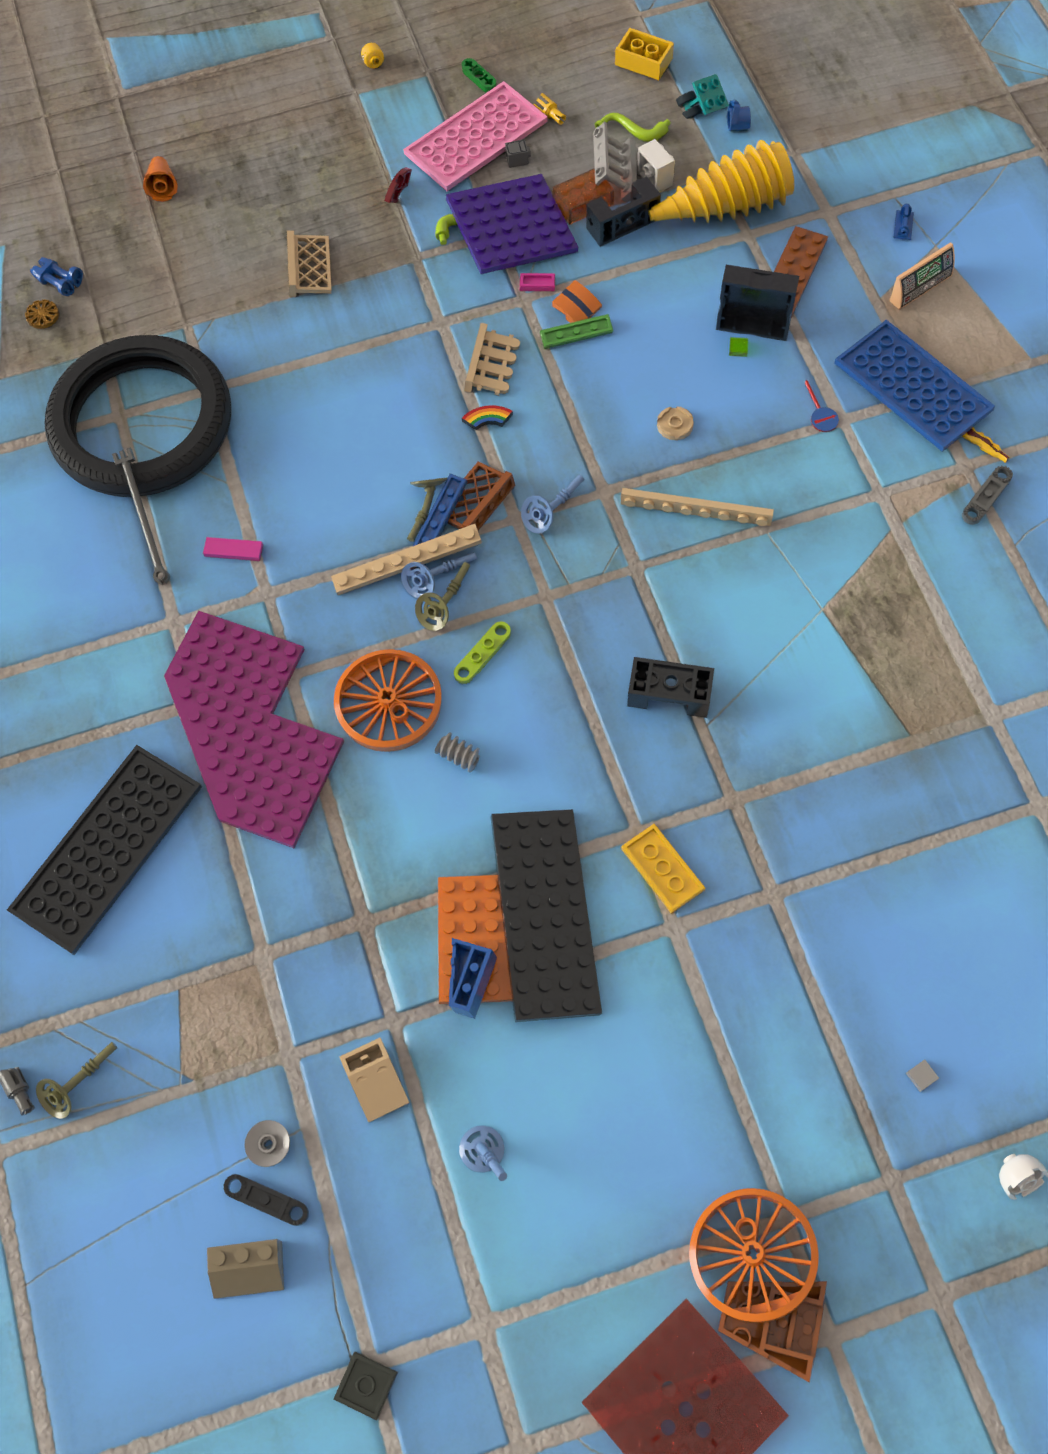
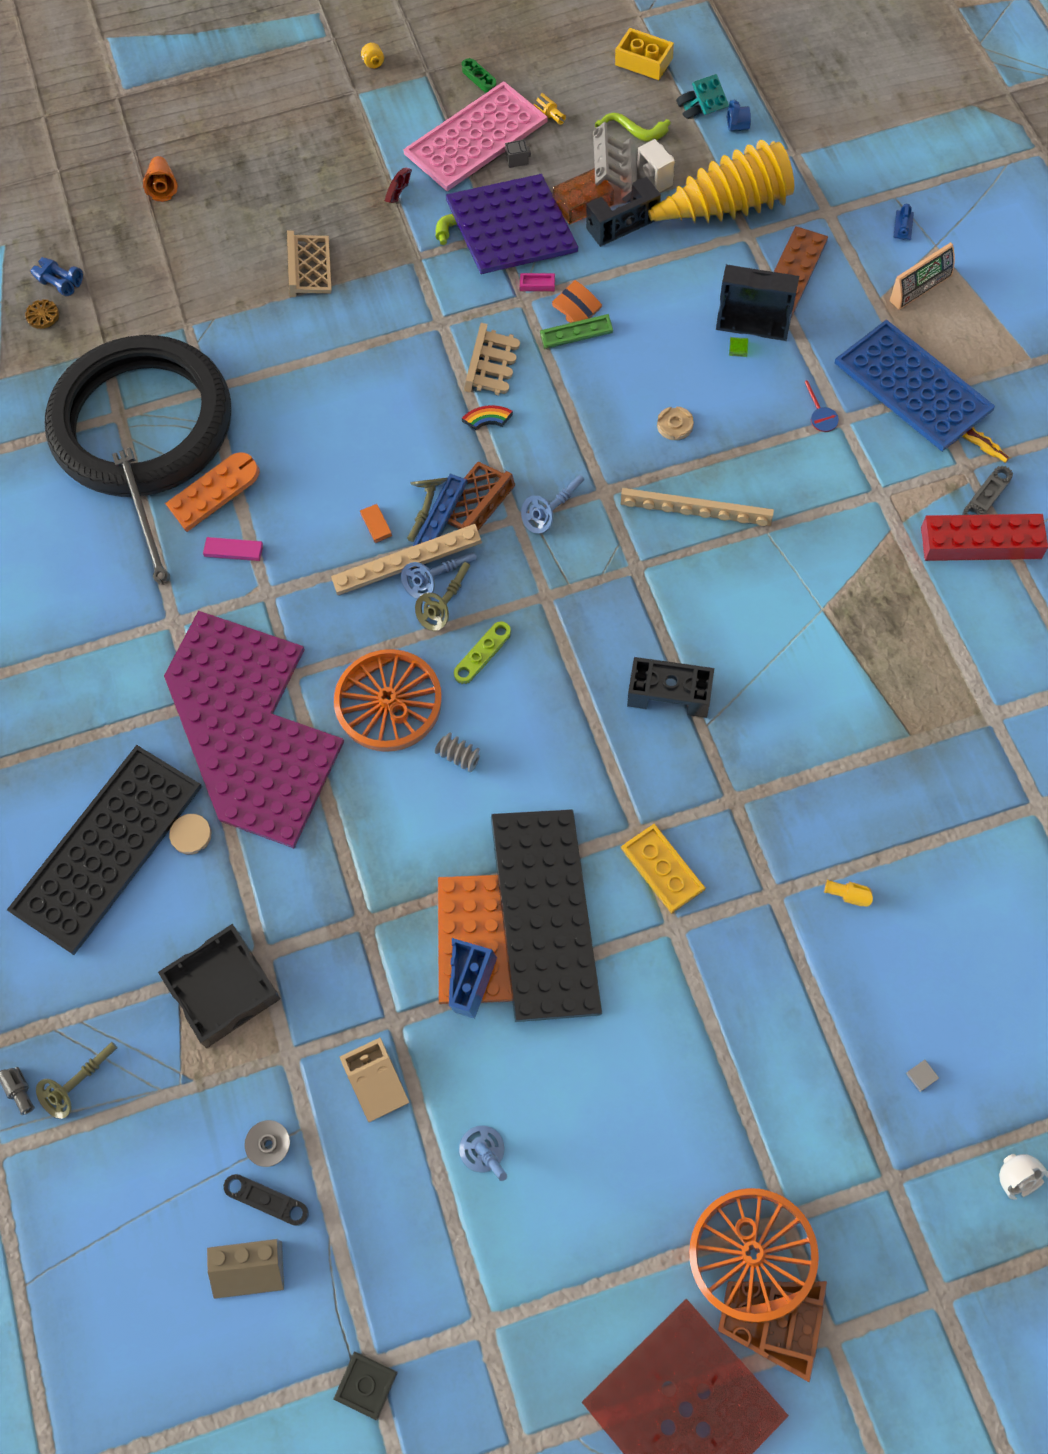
none -> black tile [158,924,281,1048]
none -> orange plate [165,452,260,532]
none -> tan tile [169,814,212,855]
none -> orange tile [360,504,392,543]
none -> yellow arm [824,879,873,907]
none -> red brick [921,514,1048,561]

